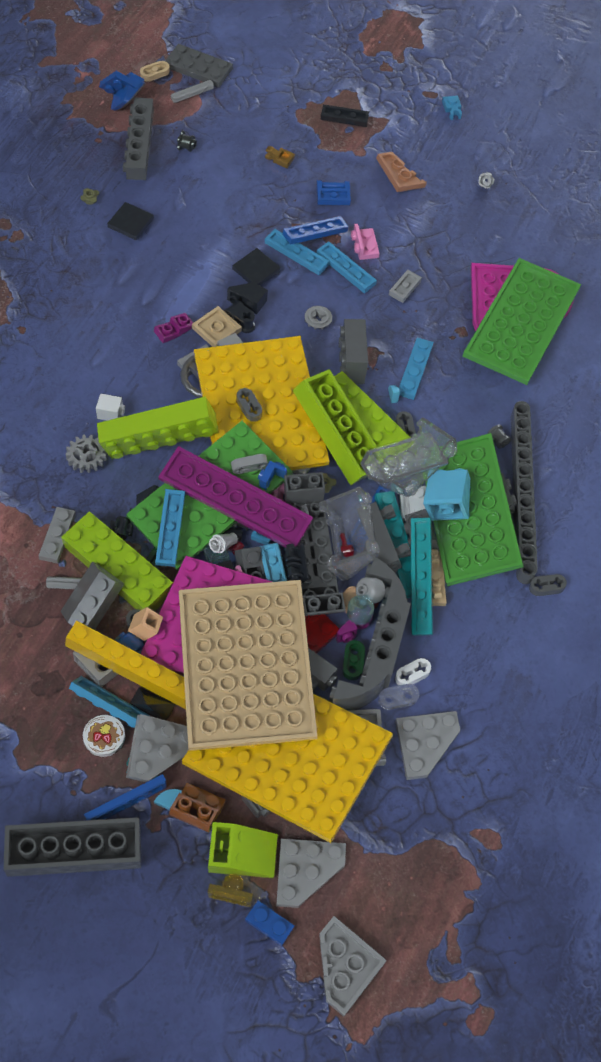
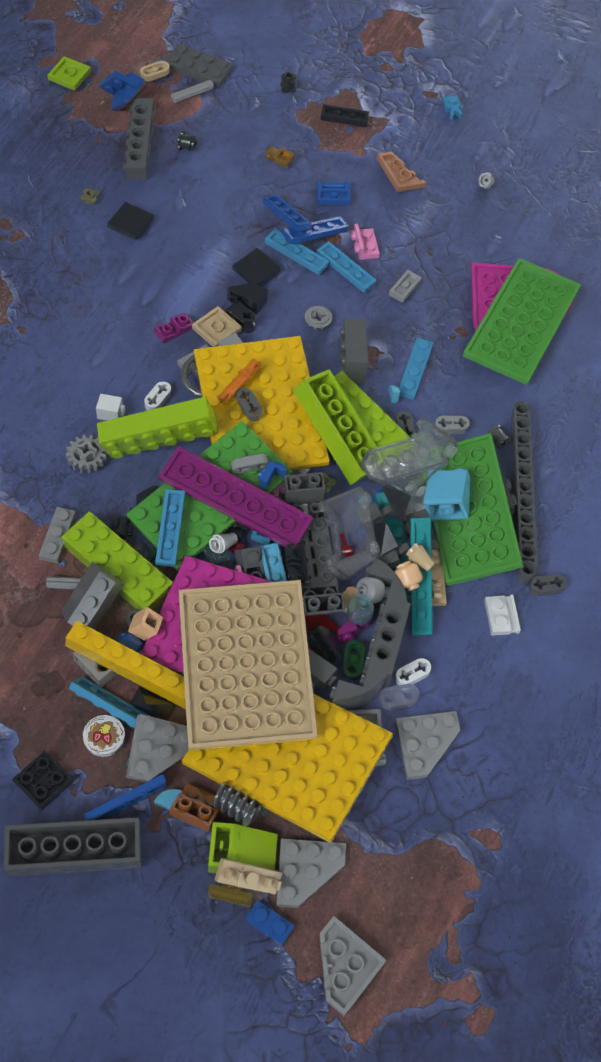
none -> black tile [12,750,74,811]
none -> lime plate [47,56,91,91]
none -> white beam [144,382,171,411]
none -> dark grey piece [213,781,262,827]
none -> tan plate [214,858,282,894]
none -> orange pin [217,359,261,405]
none -> blue tile [263,195,312,232]
none -> pearl dark grey brick [280,72,297,93]
none -> black slope [306,625,343,664]
none -> black slope [364,516,399,557]
none -> black slope [382,484,411,522]
none -> light nougat head [394,560,423,591]
none -> tan cone [406,543,435,572]
none -> light grey beam [434,416,470,434]
none -> white plate [484,595,521,636]

